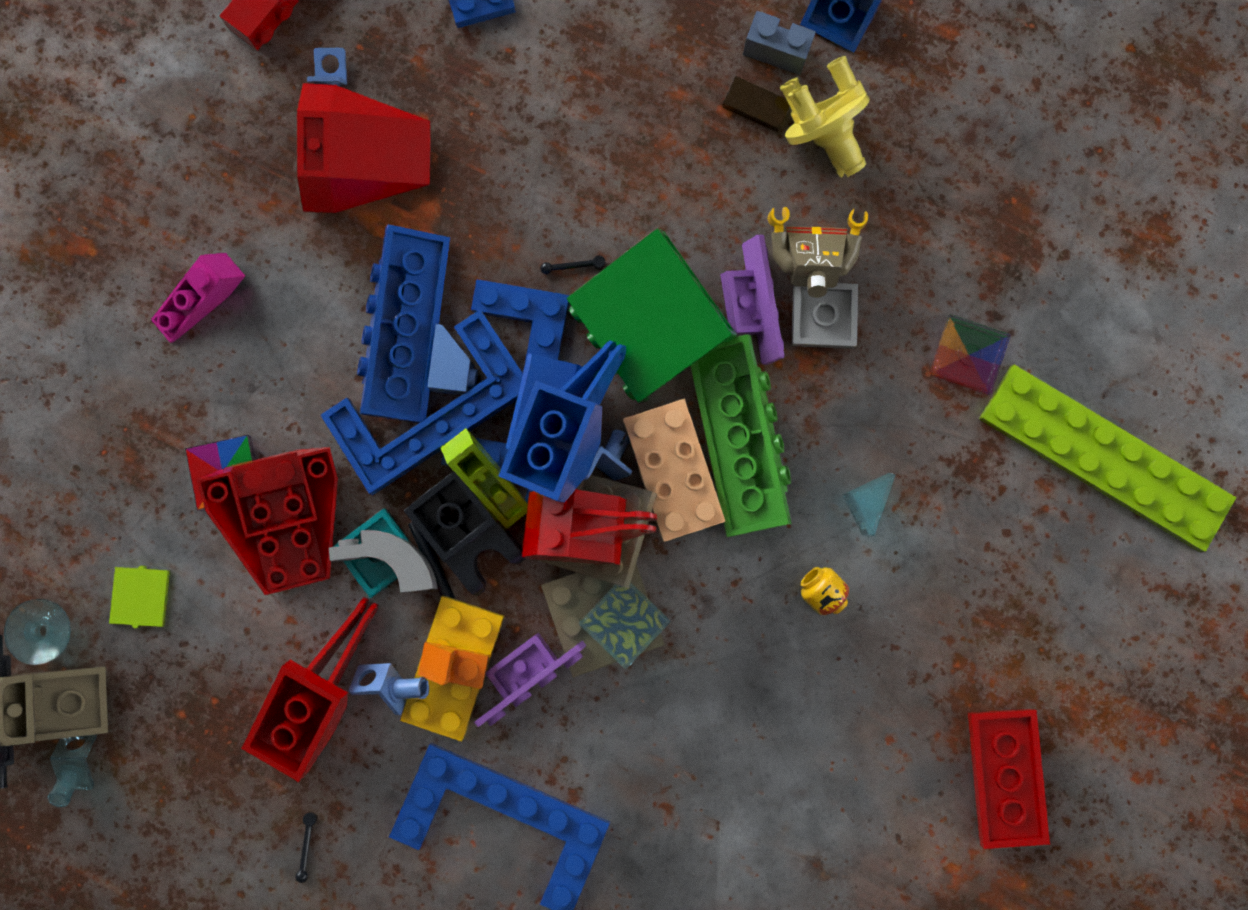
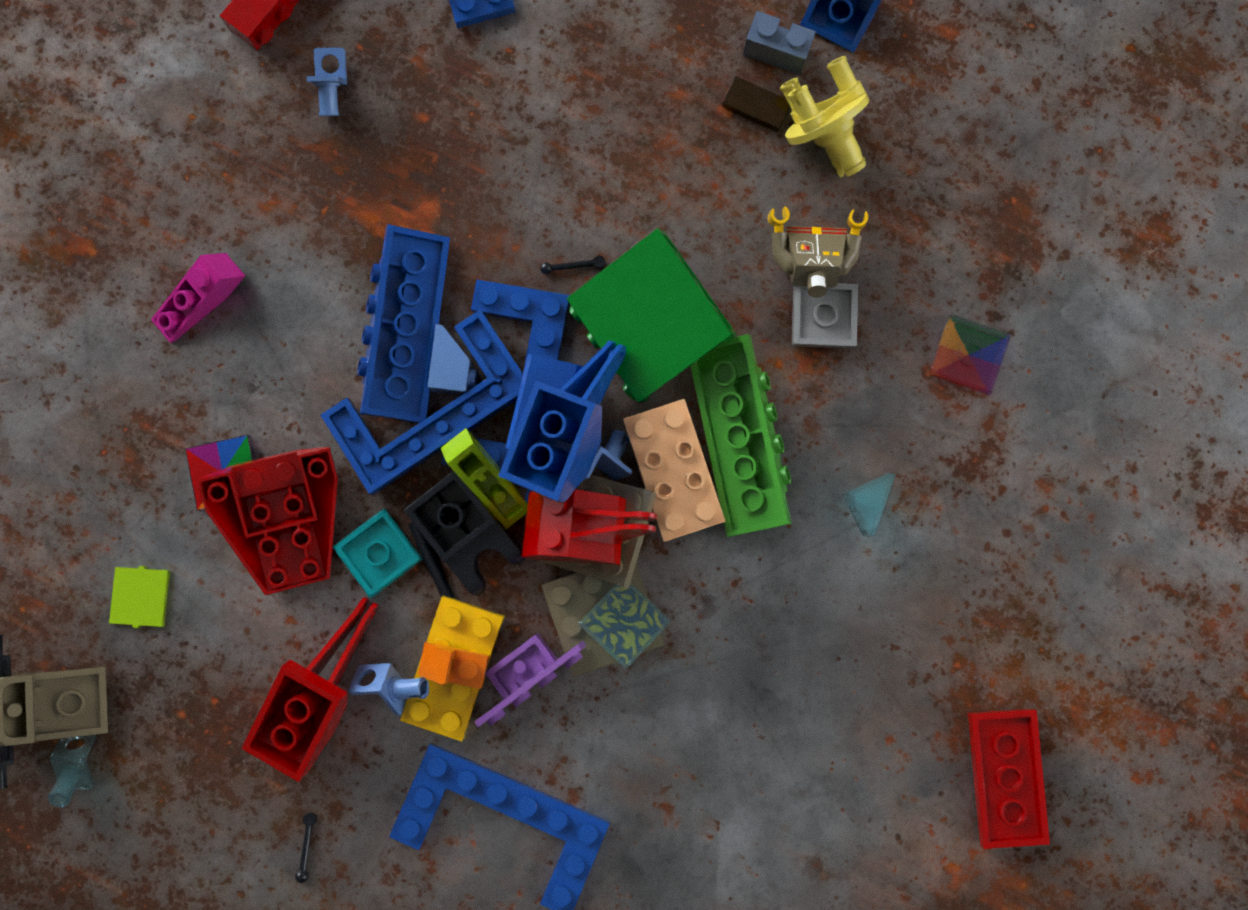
clear light blue dish [4,599,71,665] -> none
red wedge [297,83,431,213] -> none
light grey arch [329,530,438,593] -> none
medium lavender bracket [720,235,784,365] -> none
yellow head [801,567,849,615] -> none
lime plate [979,364,1237,552] -> none

